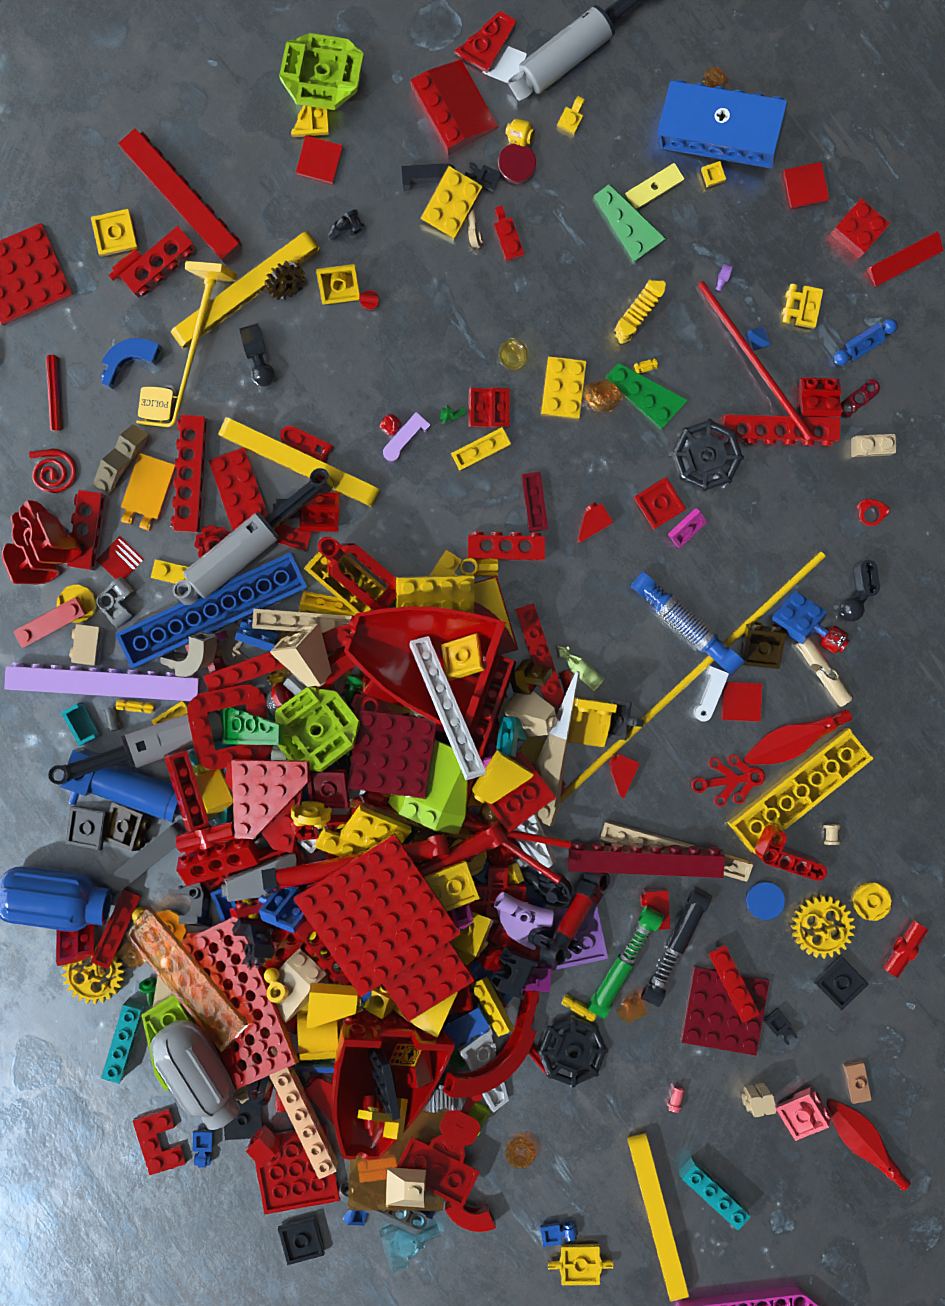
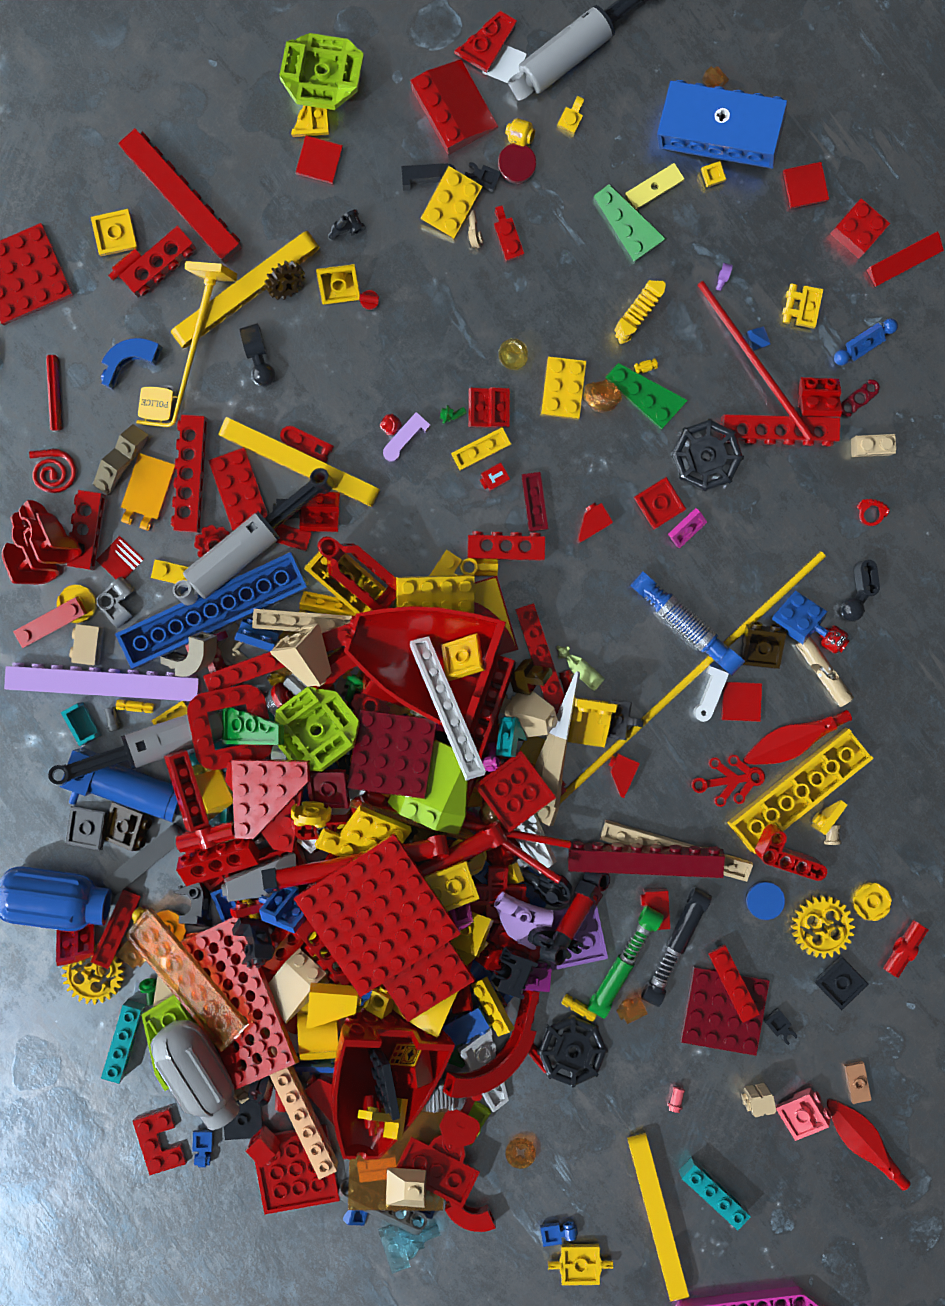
yellow plate [264,968,288,1003] -> none
black plate [277,1216,325,1265] -> none
yellow slope [472,750,533,804] -> none
none -> red brick [479,463,510,492]
none -> yellow wing [811,800,847,835]

